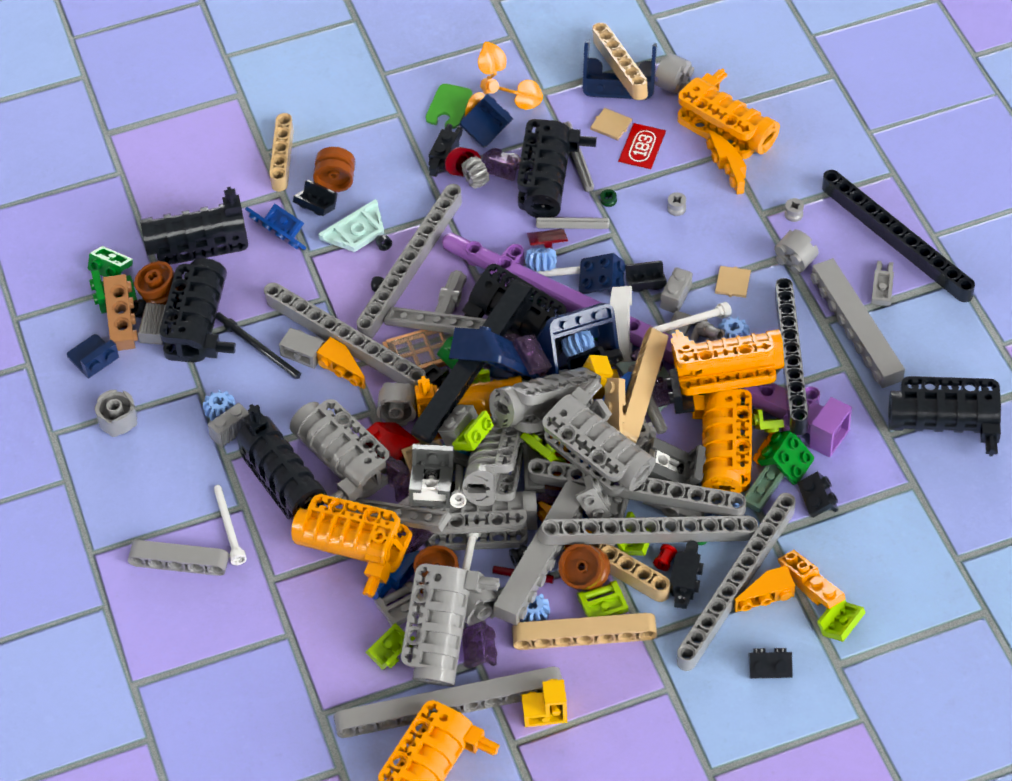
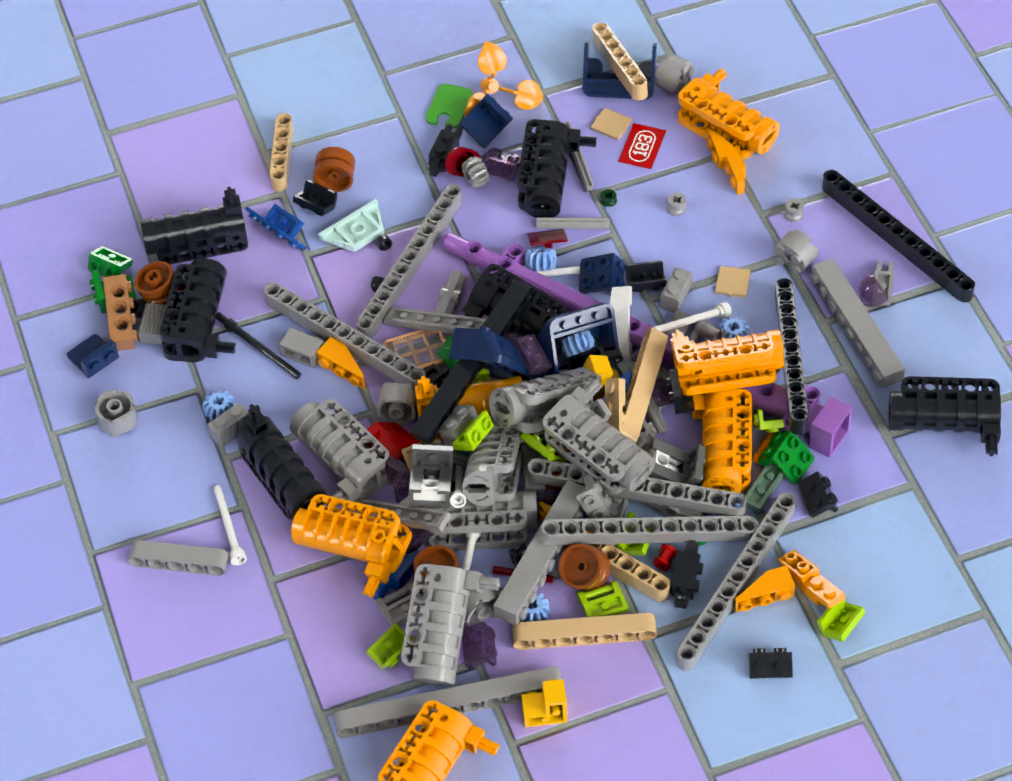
none -> clear purple helmet [859,273,888,307]

